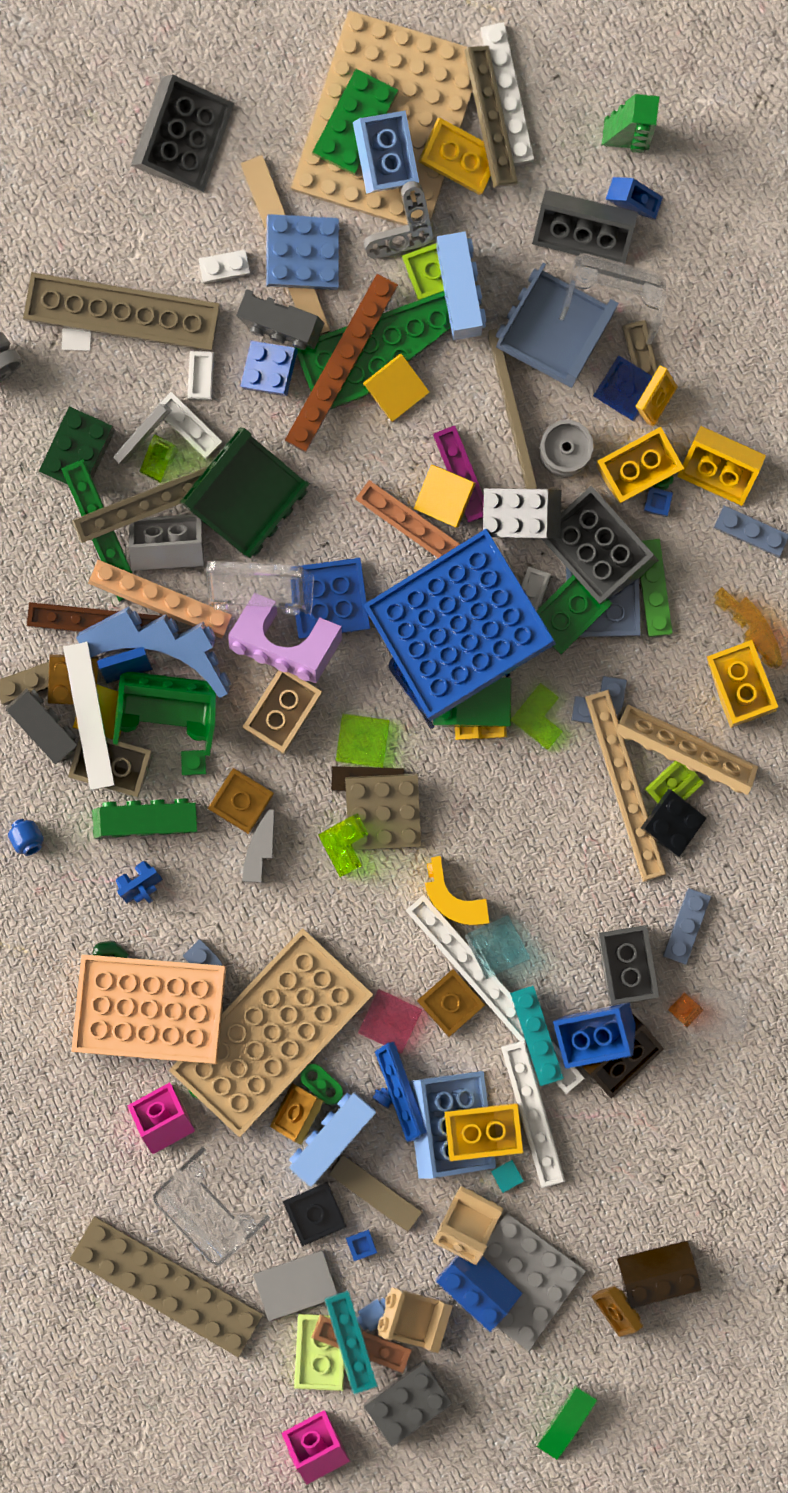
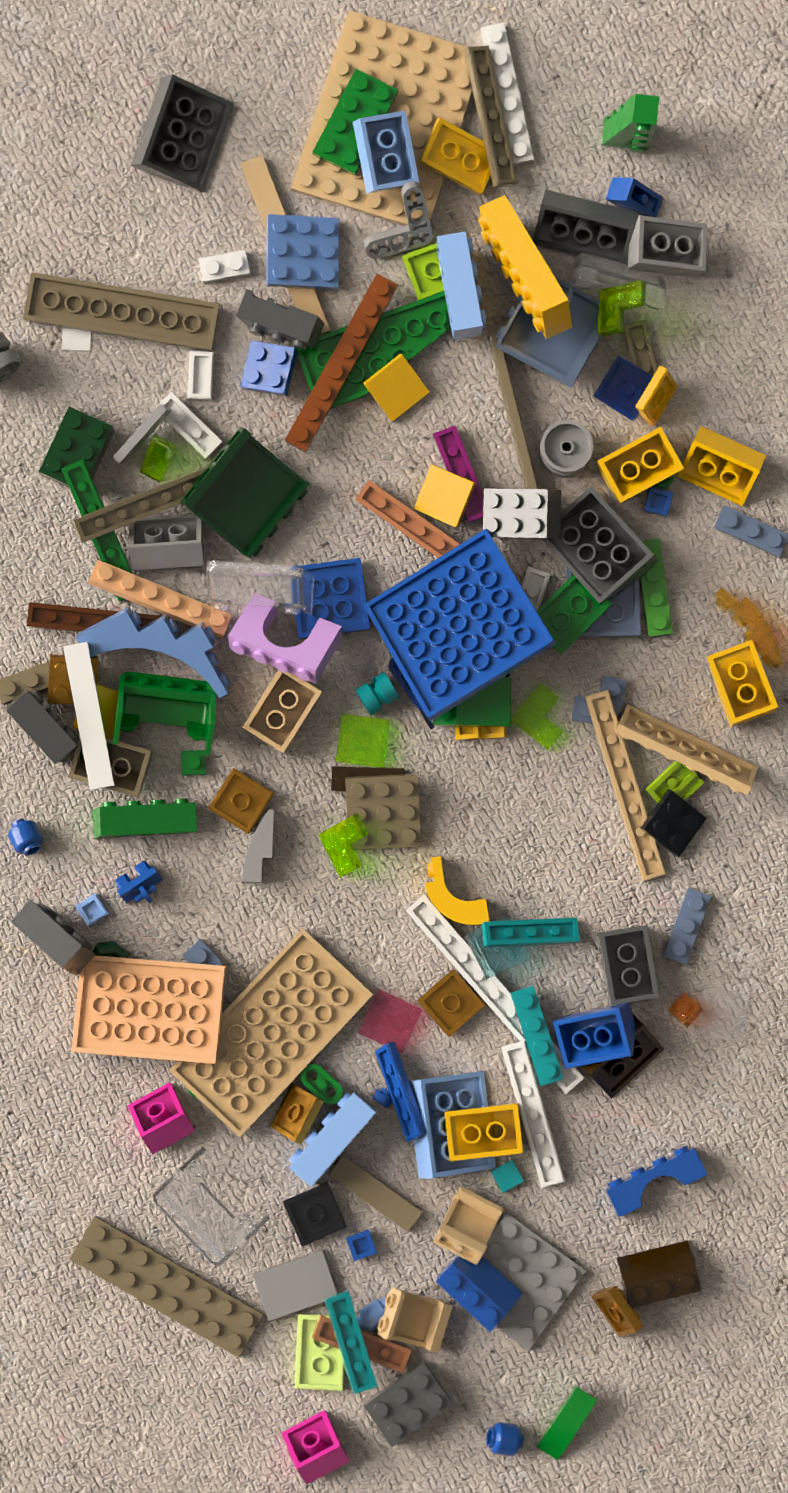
blue tile [97,647,153,684] -> none
none -> dark grey brick [11,900,96,976]
none -> light blue tile [75,893,109,927]
none -> teal wheel [355,672,400,716]
none -> yellow brick [478,195,572,339]
none -> teal plate [482,917,580,948]
none -> blue head [486,1422,524,1456]
none -> clear neon green plate [598,280,646,337]
none -> blue arch [605,1145,707,1217]
none -> light grey slope [628,215,708,277]

